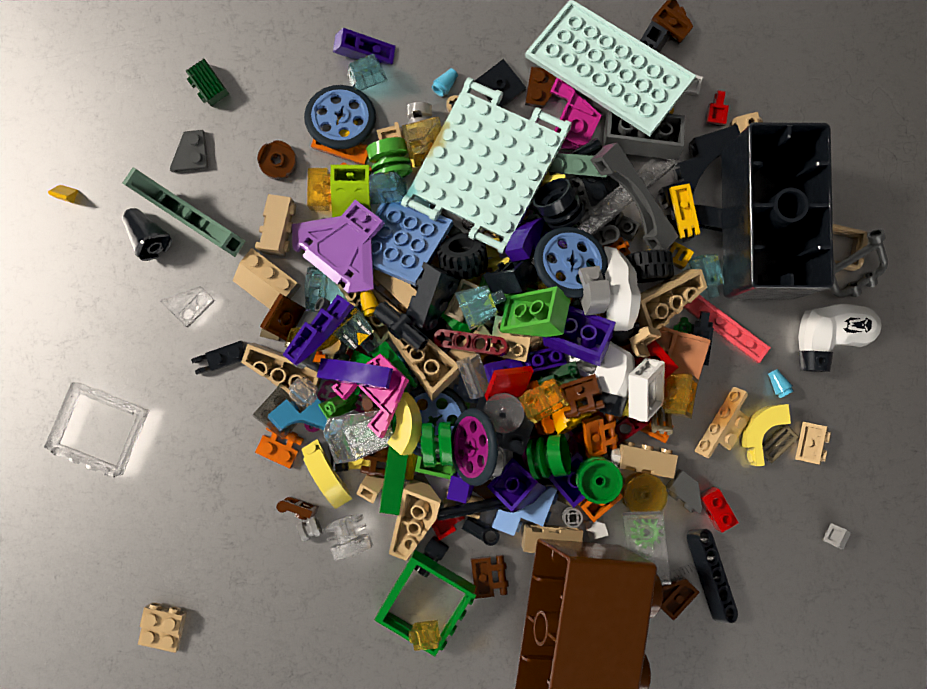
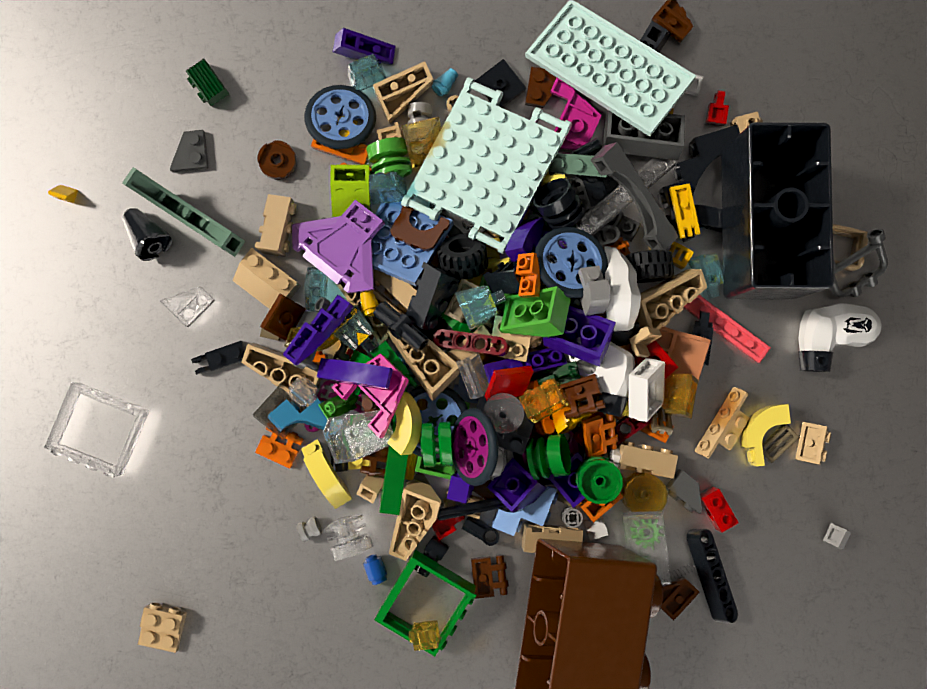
reddish brown plate [276,496,319,520] -> none
clear yellow brick [307,168,331,211] -> none
green plate [673,317,694,334] -> none
medium azure cone [768,369,794,398] -> none
none -> blue brick [363,554,387,585]
none -> tan wedge [373,61,433,125]
none -> reddish brown piece [390,206,450,251]
none -> orange slope [516,253,540,298]

